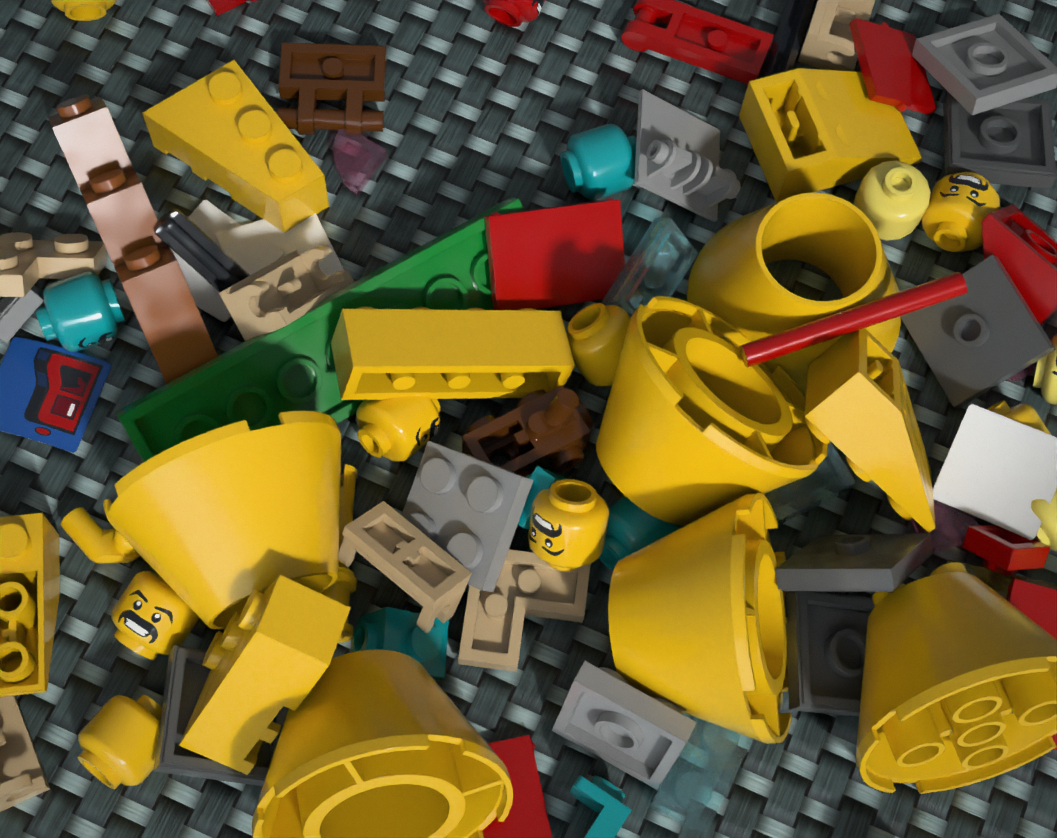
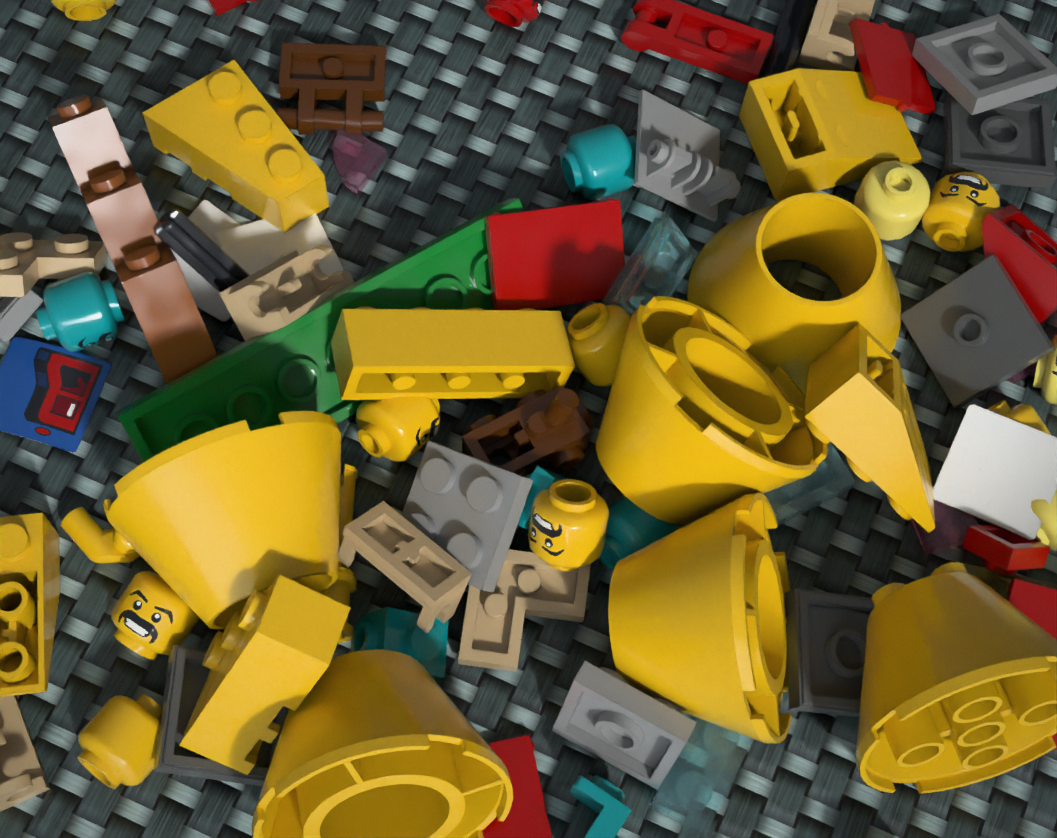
red bar [739,272,967,368] -> none
dark grey plate [775,533,933,592] -> none

